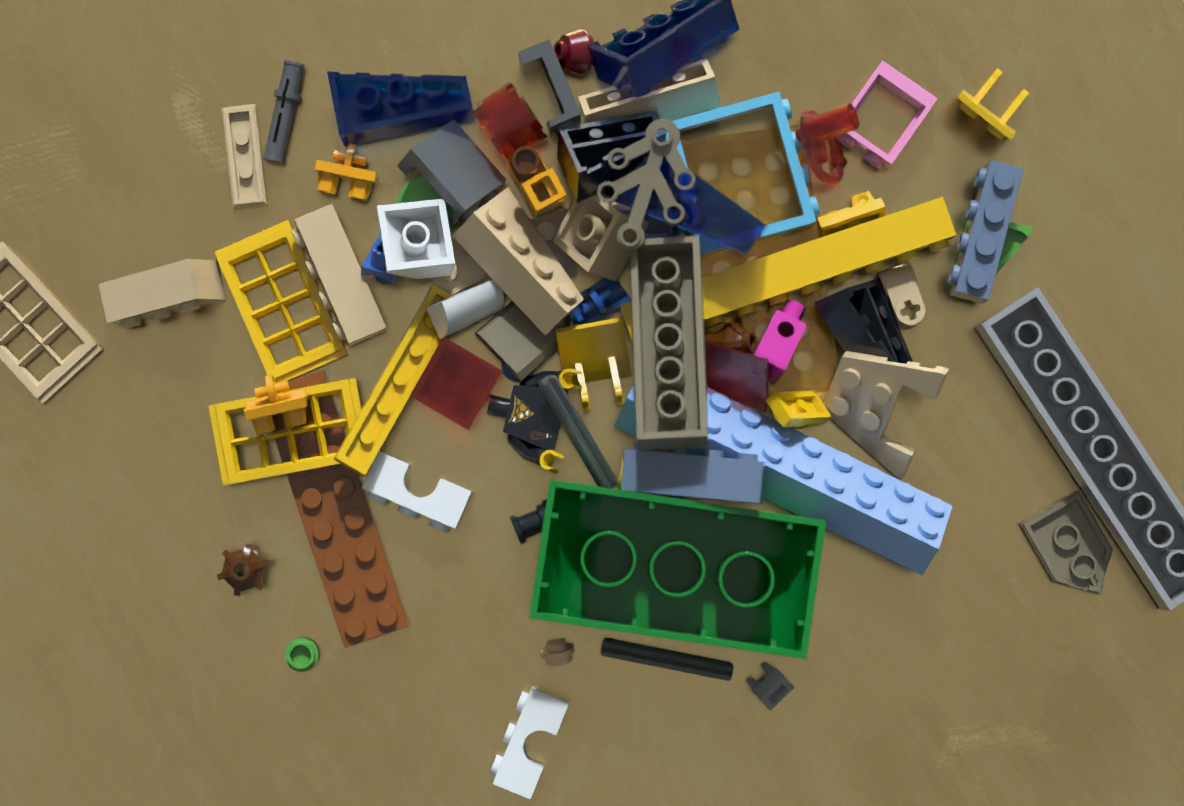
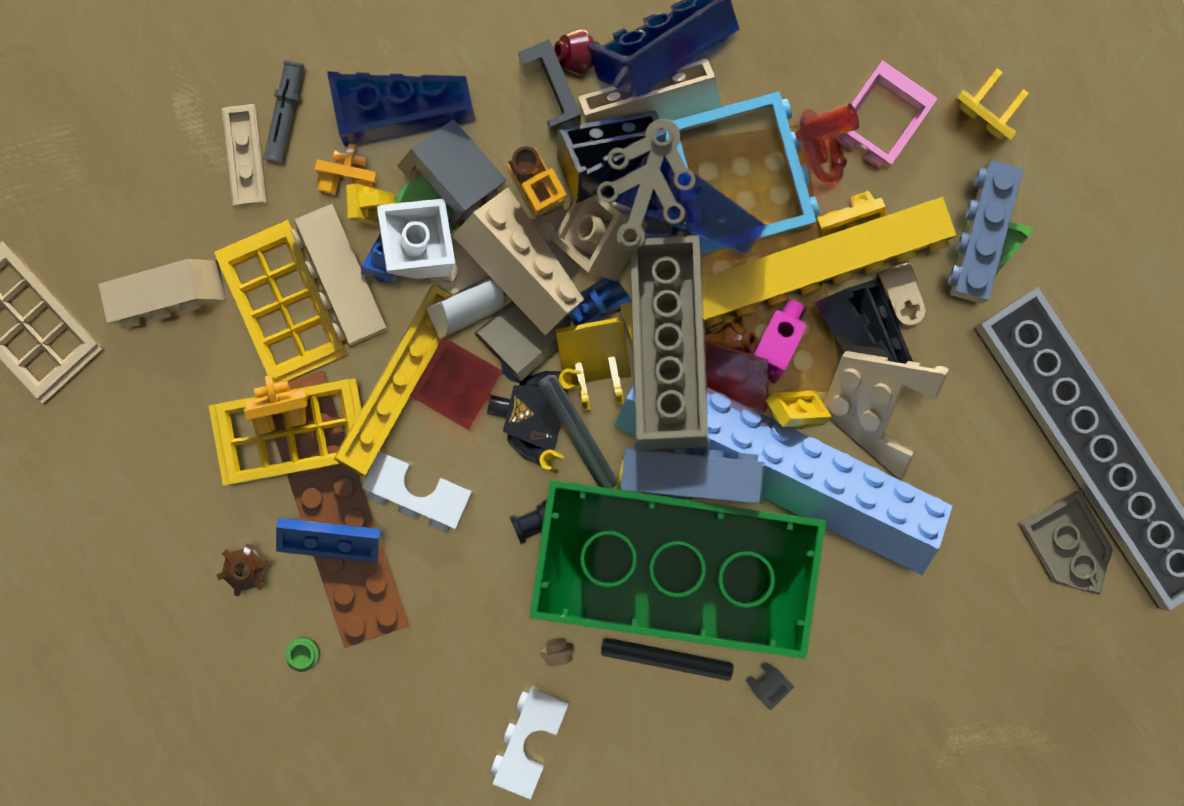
clear red brick [473,81,548,159] -> none
none -> blue plate [276,518,381,563]
none -> yellow hinge [346,183,397,227]

